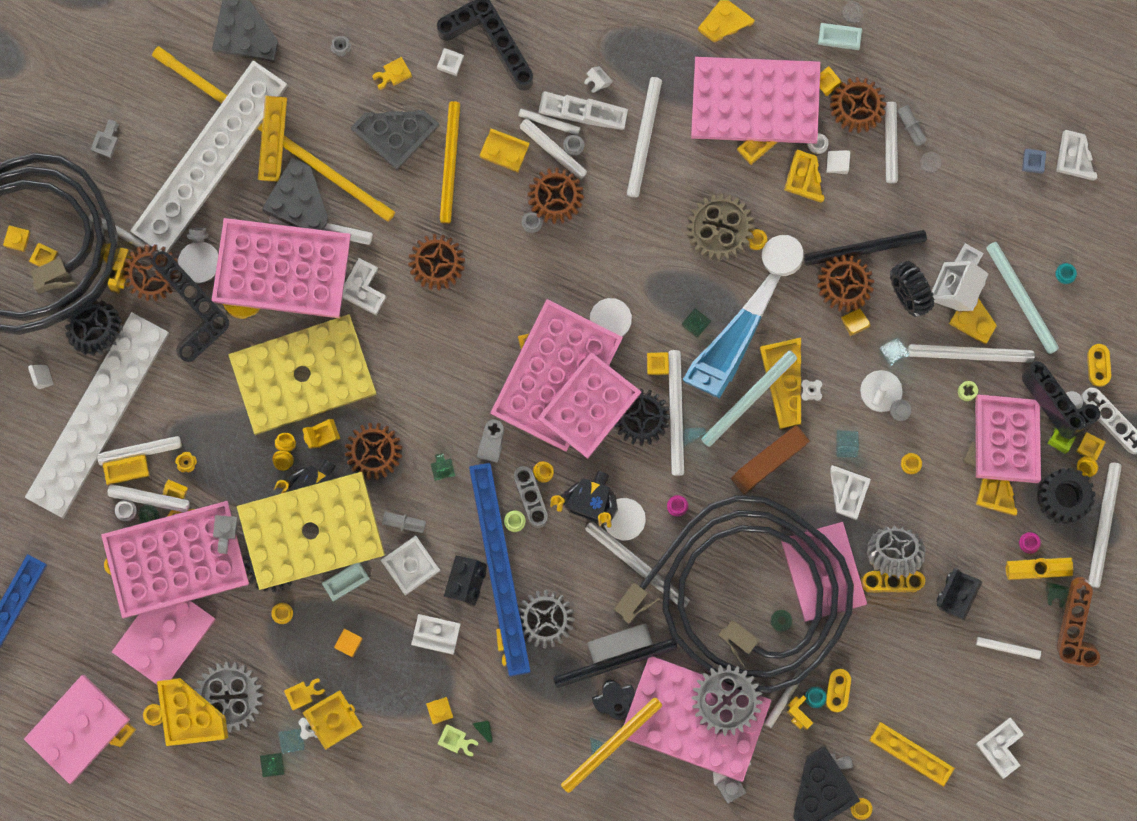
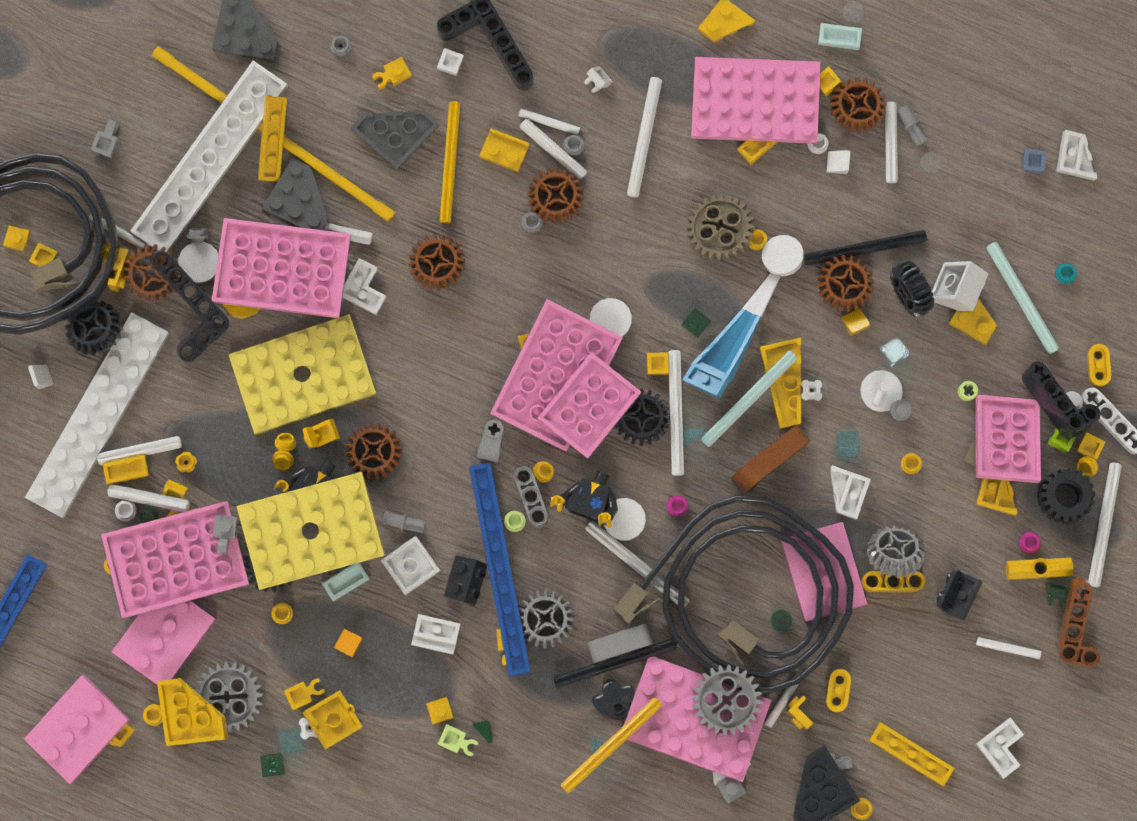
clear green tile [431,453,455,481] -> none
white slope [538,92,628,130] -> none
yellow wing [784,149,824,203] -> none
teal plate [805,686,826,708] -> none
white axle [908,344,1035,363] -> none
white plate [955,243,984,265] -> none

